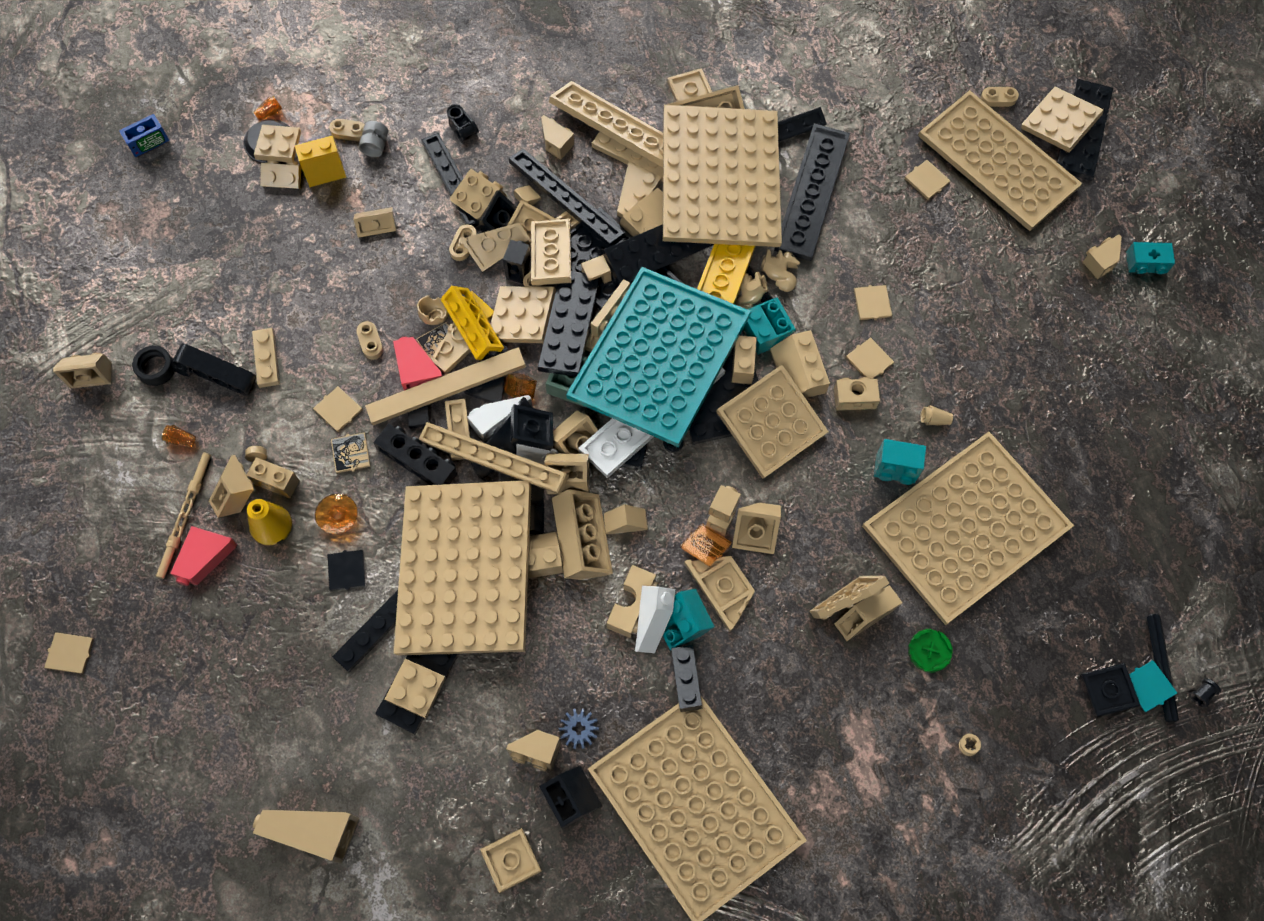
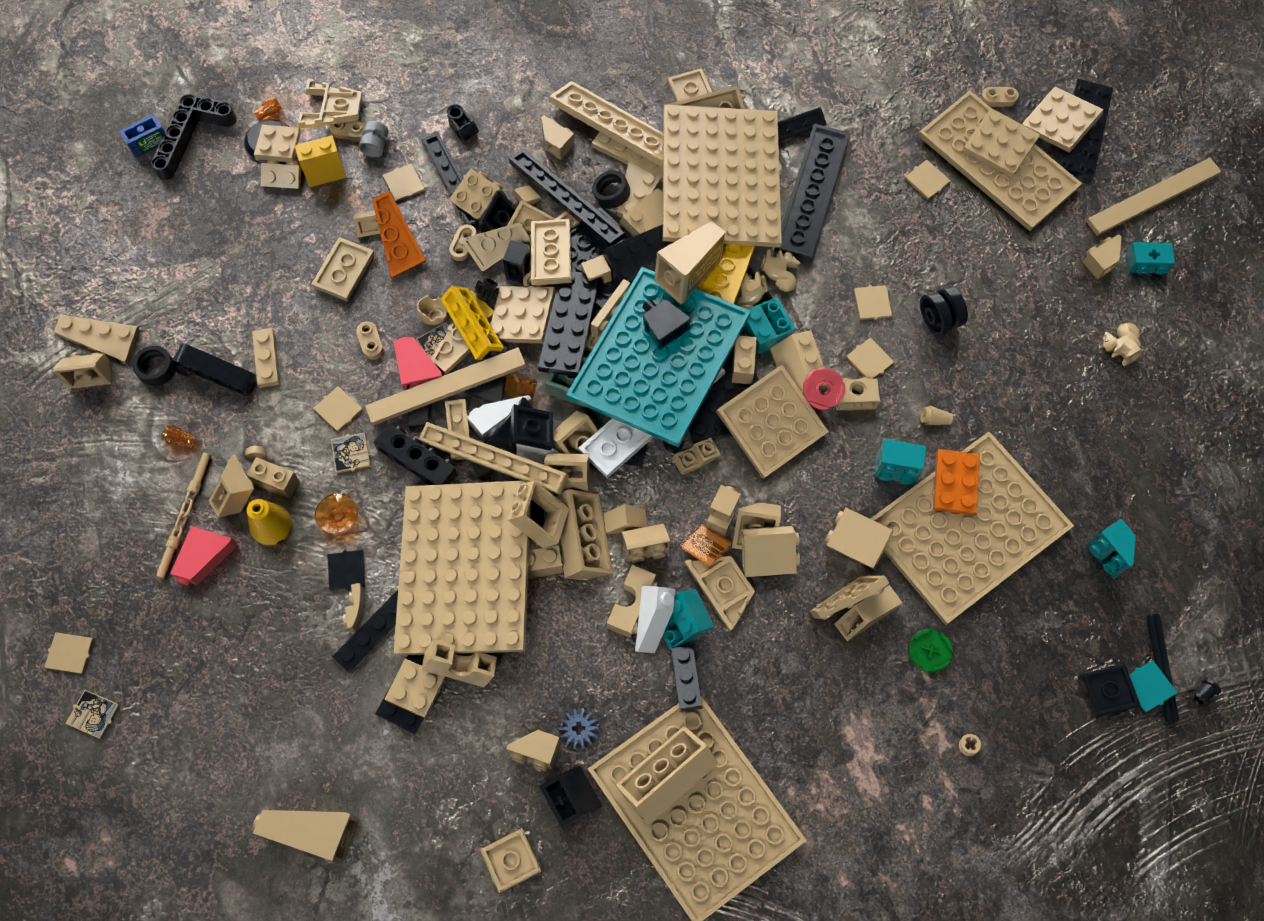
none -> tan wing [54,314,140,365]
none -> piece [65,690,120,739]
none -> black beam [151,94,237,180]
none -> tan wing [298,79,362,129]
none -> tan plate [311,237,375,302]
none -> tan slope [343,583,364,633]
none -> orange wing [372,191,426,278]
none -> tan piece [383,163,425,202]
none -> tan arch [421,639,497,687]
none -> black gear [475,278,500,303]
none -> tan window [508,480,570,548]
none -> black tyre [592,170,630,209]
none -> tan slope [615,726,719,824]
none -> tan slope [622,524,670,563]
none -> torso [642,299,691,350]
none -> tan slope [654,221,725,304]
none -> tan slope [672,438,721,475]
none -> tan brick [741,526,800,577]
none -> coral plate [803,368,845,410]
none -> tan brick [825,507,893,570]
none -> black wheel [920,284,968,336]
none -> orange plate [933,449,980,516]
none -> tan plate [962,108,1040,178]
none -> tan tile [1086,158,1222,236]
none -> teal slope [1087,519,1136,579]
none -> tan animal [1102,323,1142,367]

